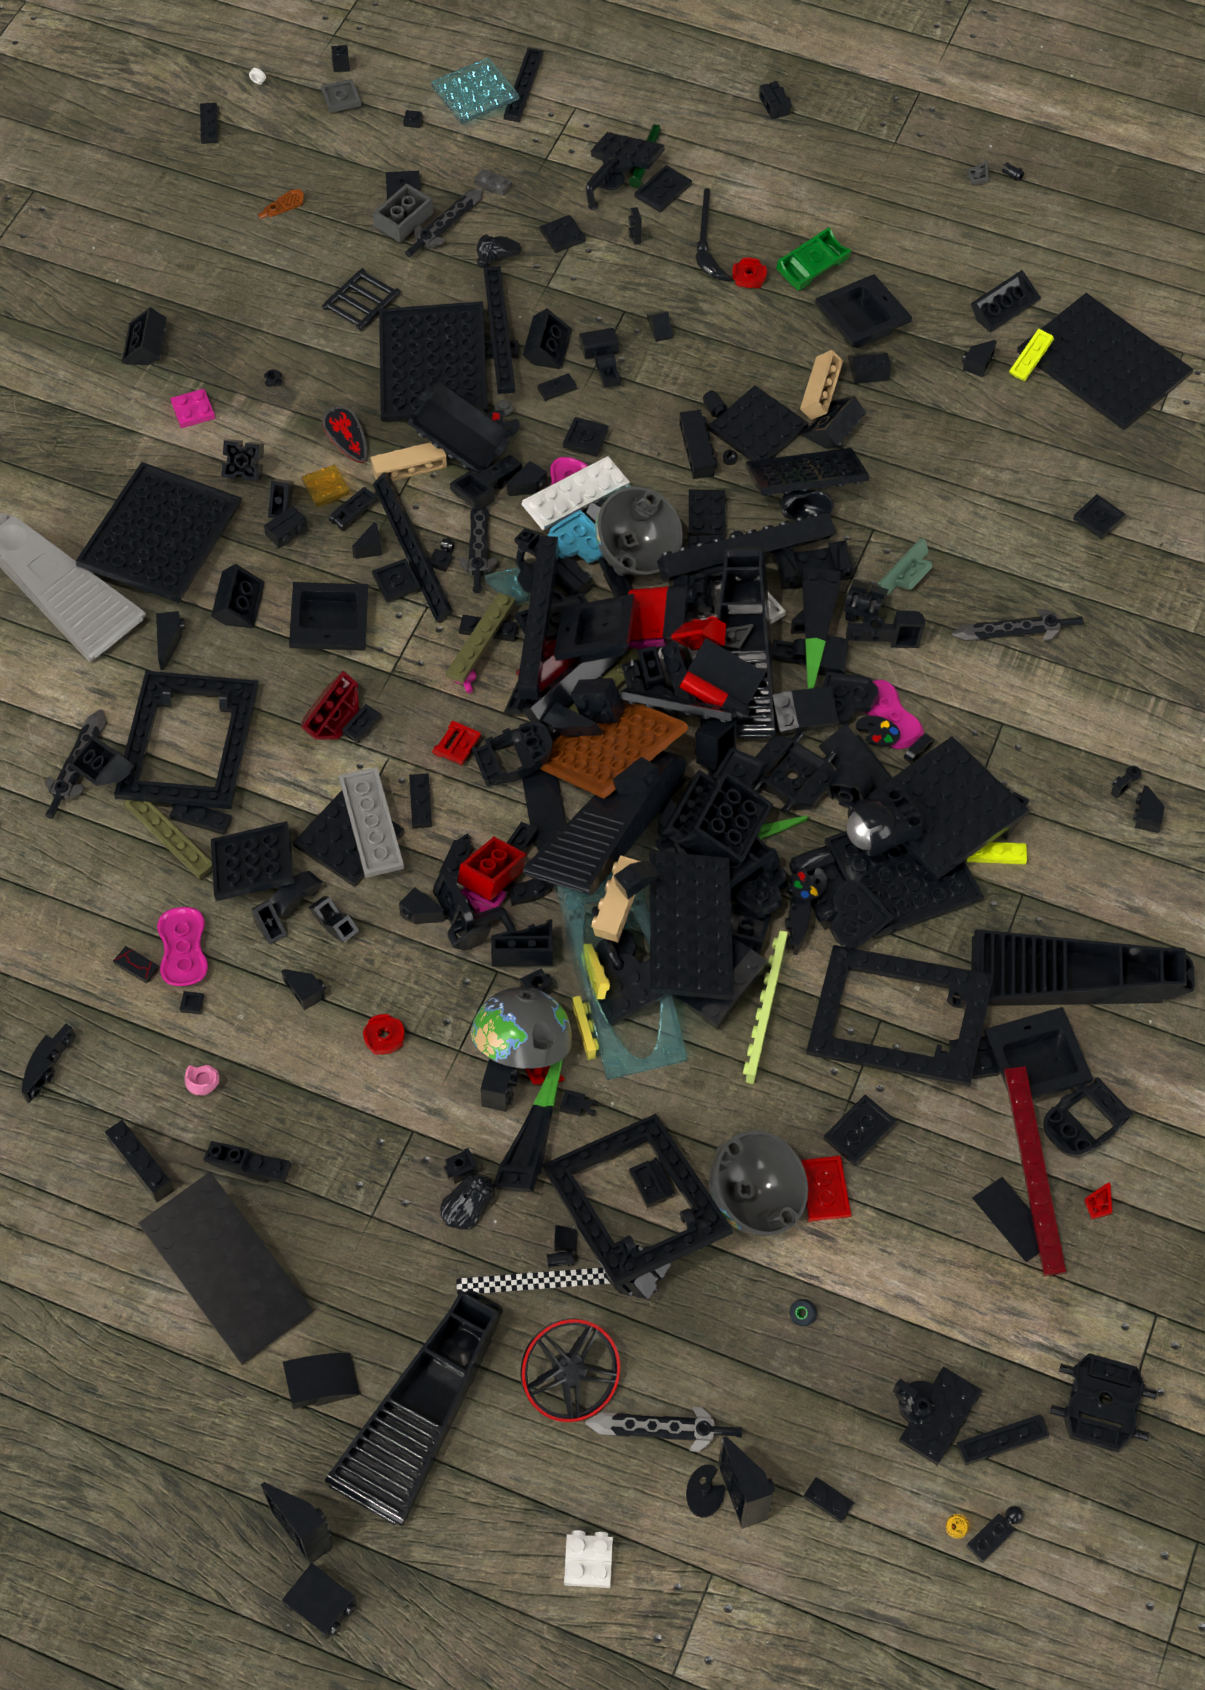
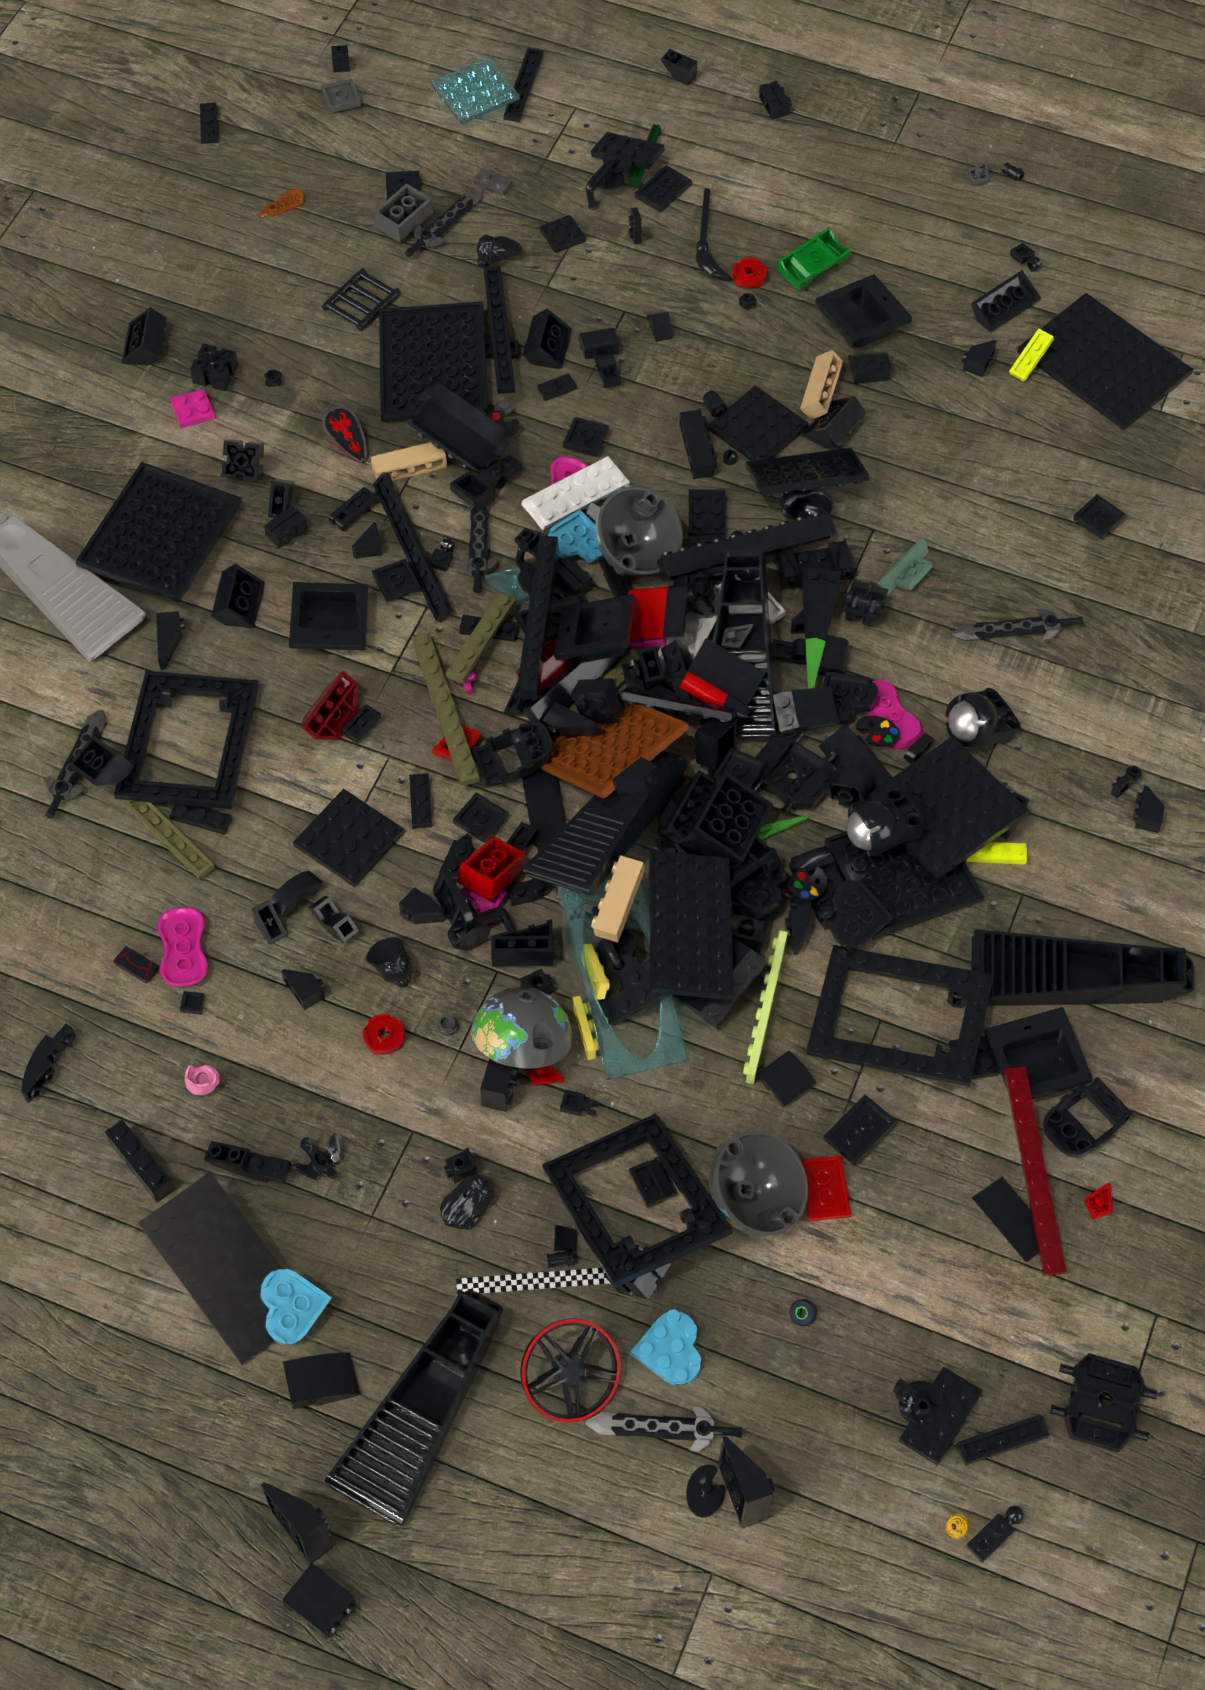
black plate [211,821,295,901] -> none
white tile [249,68,266,84] -> none
clear yellow plate [302,464,350,507] -> none
light grey plate [339,767,404,878] -> none
black plate [403,110,423,128] -> none
black plate [494,1059,563,1192] -> none
black slope [507,461,548,496] -> none
white plate [564,1530,613,1588] -> none
black slope [614,860,661,900] -> none
red slope [671,616,726,651] -> none
black plate [803,1477,854,1523] -> none
black plate [845,611,925,648] -> none
none -> black brick [190,344,238,391]
none -> medium azure plate [260,1269,332,1345]
none -> black animal [292,1133,341,1180]
none -> black hair [366,937,412,988]
none -> olive plate [411,633,480,786]
none -> dark grey plate [437,1015,457,1036]
none -> black plate [453,792,508,843]
none -> medium azure plate [630,1309,701,1385]
none -> black slope [661,49,697,86]
none -> black plate [739,293,756,309]
none -> black slope [756,1050,817,1107]
none -> black piece [946,688,1021,748]
none -> black plate [1010,243,1042,271]

